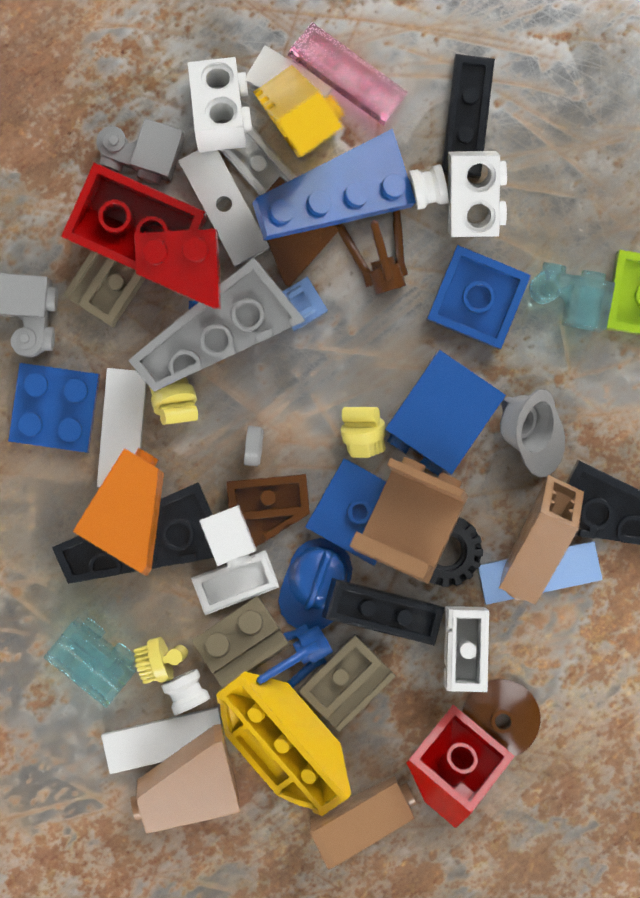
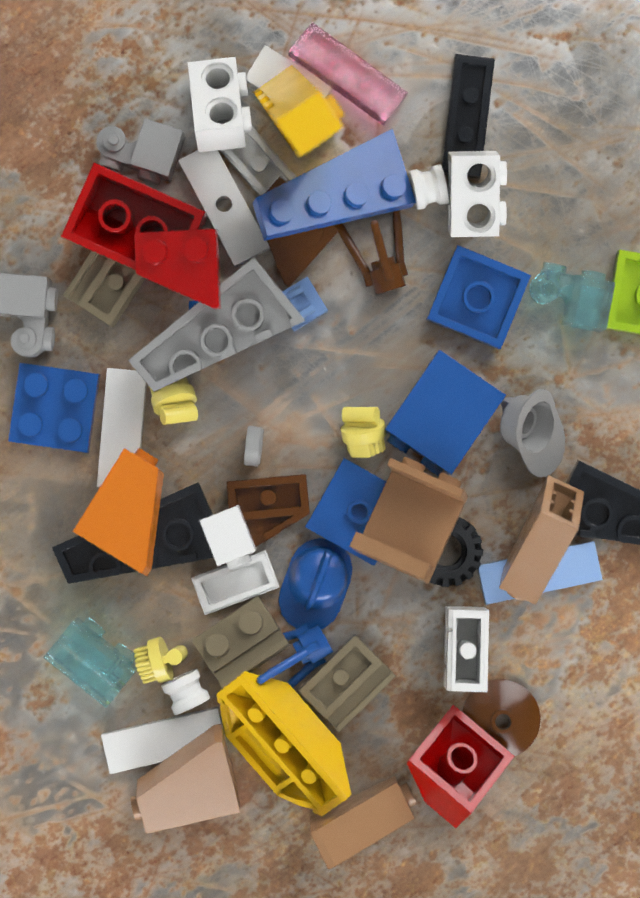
black tile [322,578,445,646] -> none

